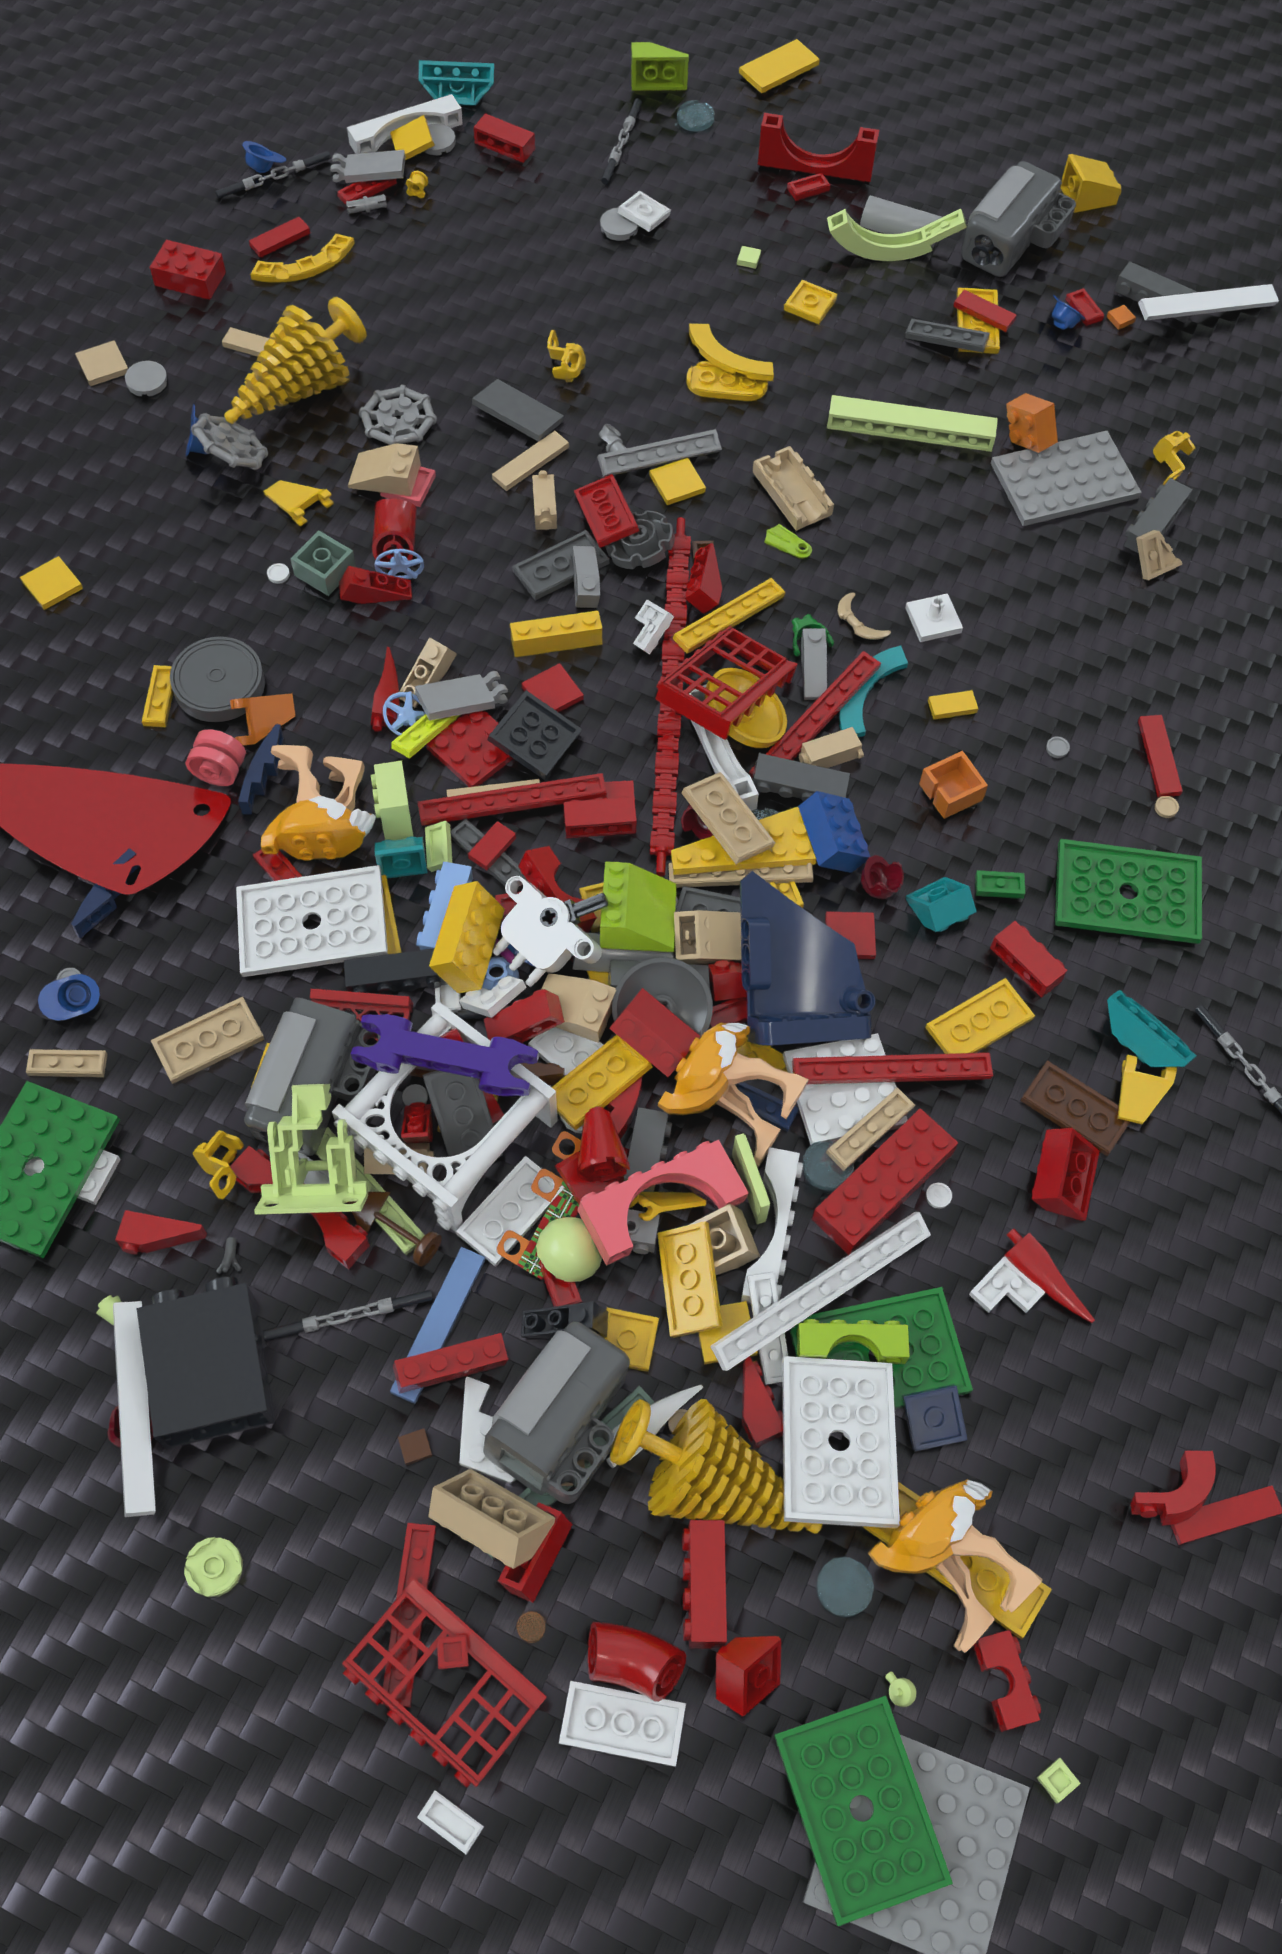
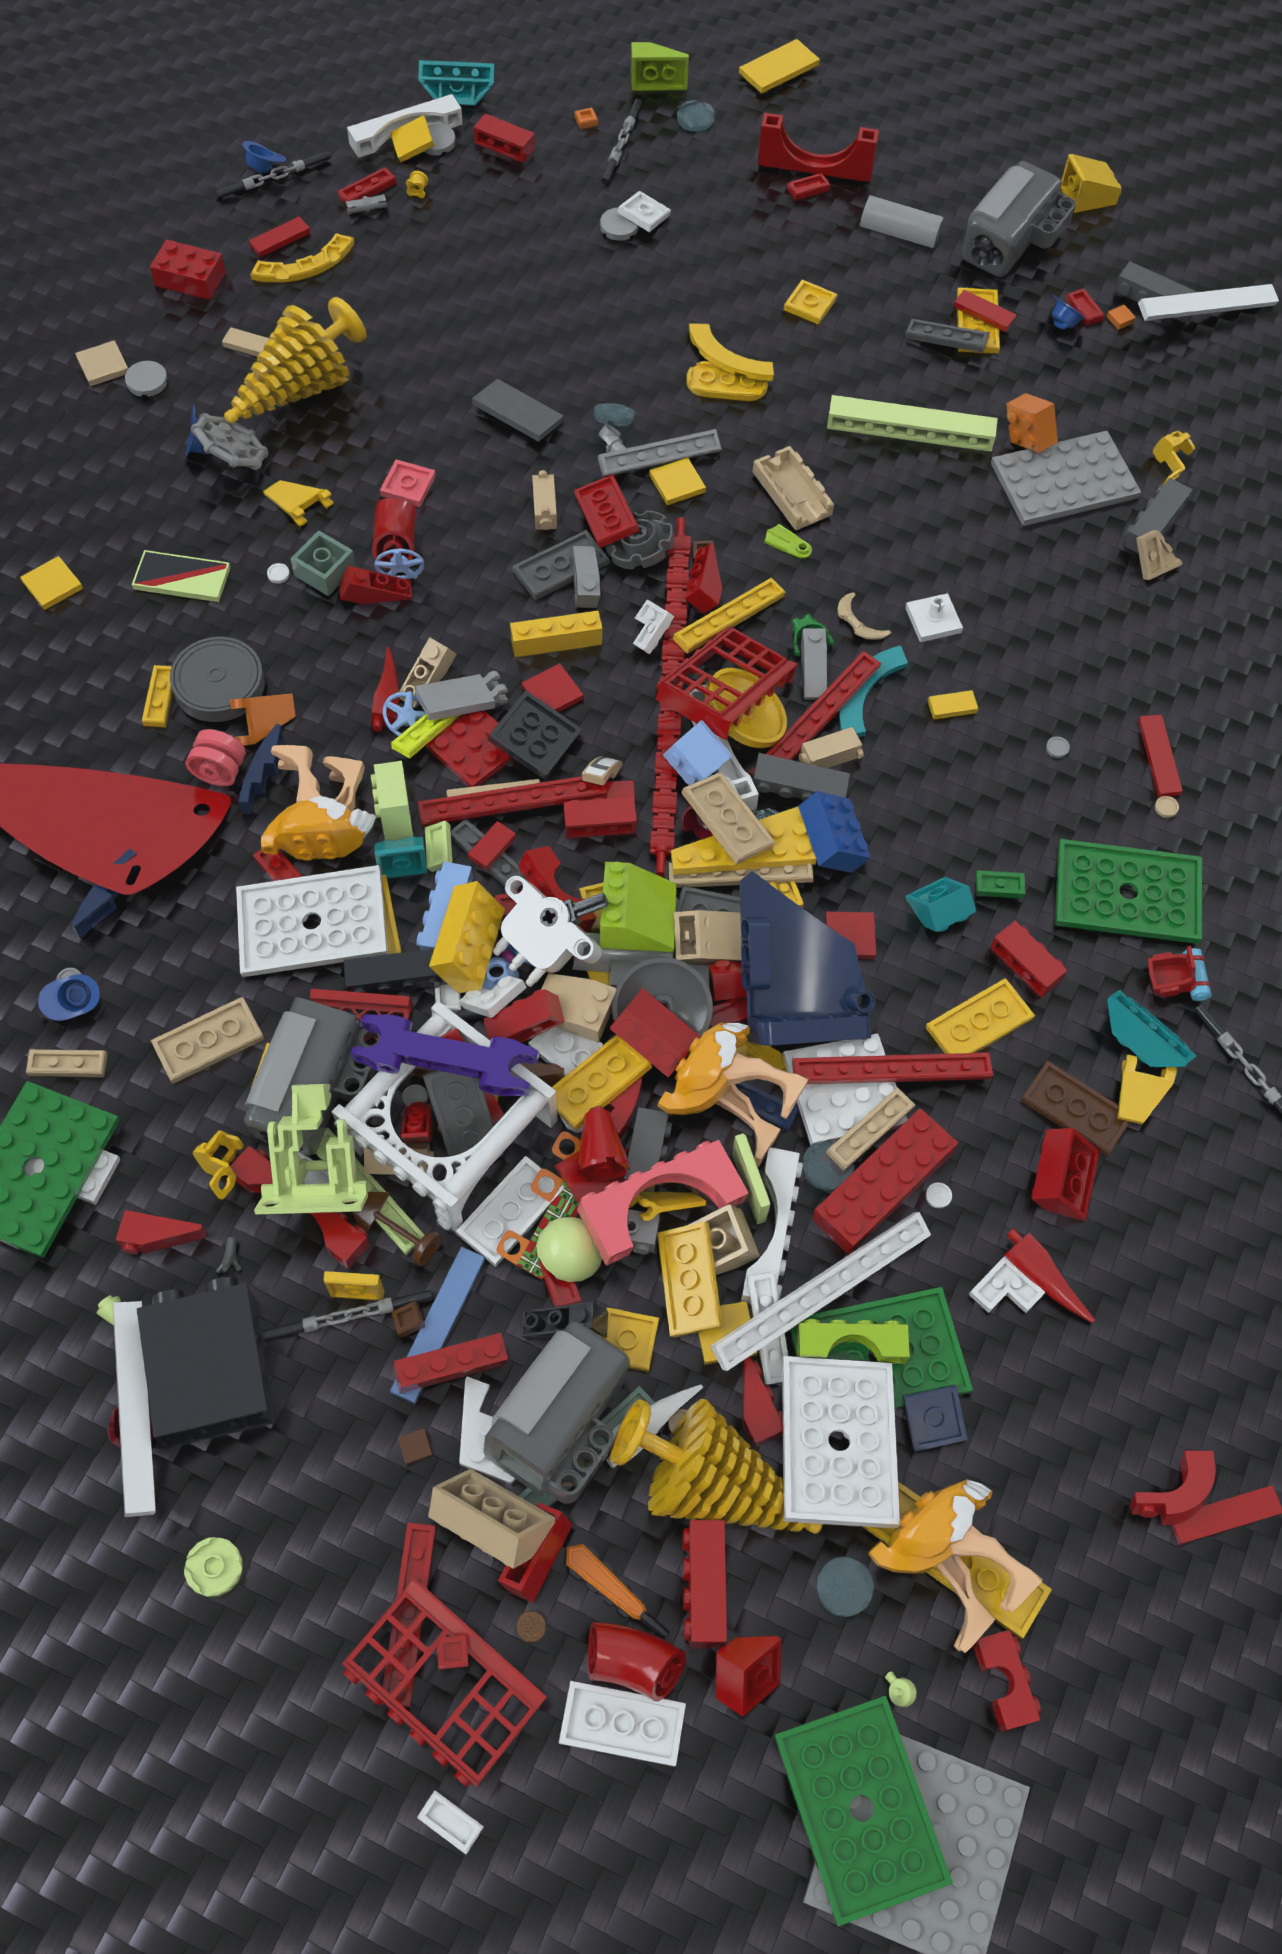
light grey tile [330,150,406,183] -> none
tan slope [348,443,421,496] -> none
light grey plate [359,385,437,445] -> none
tan tile [492,431,569,491] -> none
yellow piece [547,330,586,382] -> none
yellowish green tile [737,246,761,269] -> none
yellowish green arch [827,209,967,261] -> none
dark red helmet [861,855,904,899] -> none
orange piece [919,751,988,819] -> none
yellowish green tile [1037,1758,1081,1803] -> none
none -> tile [132,550,231,602]
none -> yellow tile [323,1271,385,1300]
none -> reddish brown tile [392,1301,425,1338]
none -> orange sword [566,1544,670,1639]
none -> orange tile [574,108,598,129]
none -> slope [582,756,623,786]
none -> clear light blue tile [593,403,635,426]
none -> light blue slope [663,720,732,785]
none -> red piece [1148,946,1212,1001]

